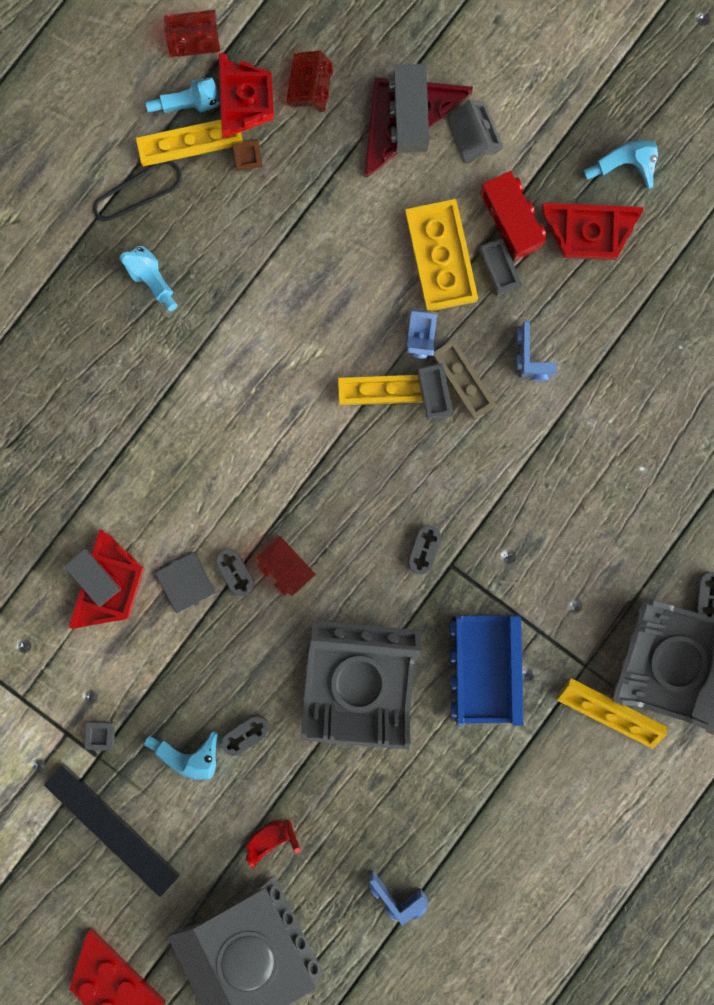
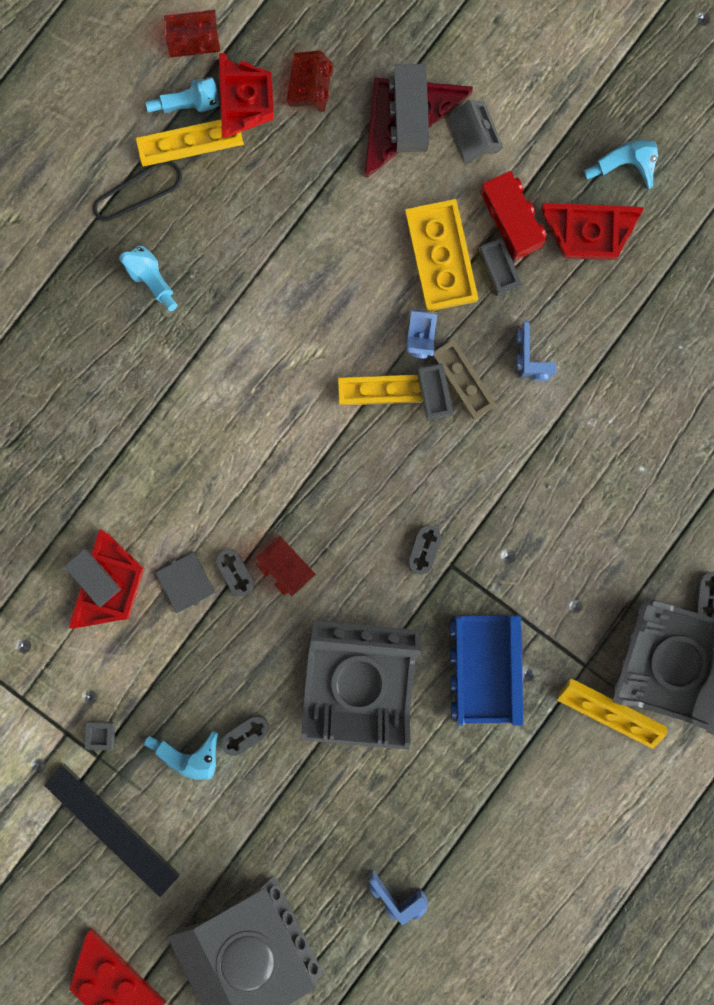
reddish brown plate [231,138,263,171] -> none
red helmet [246,819,301,868] -> none

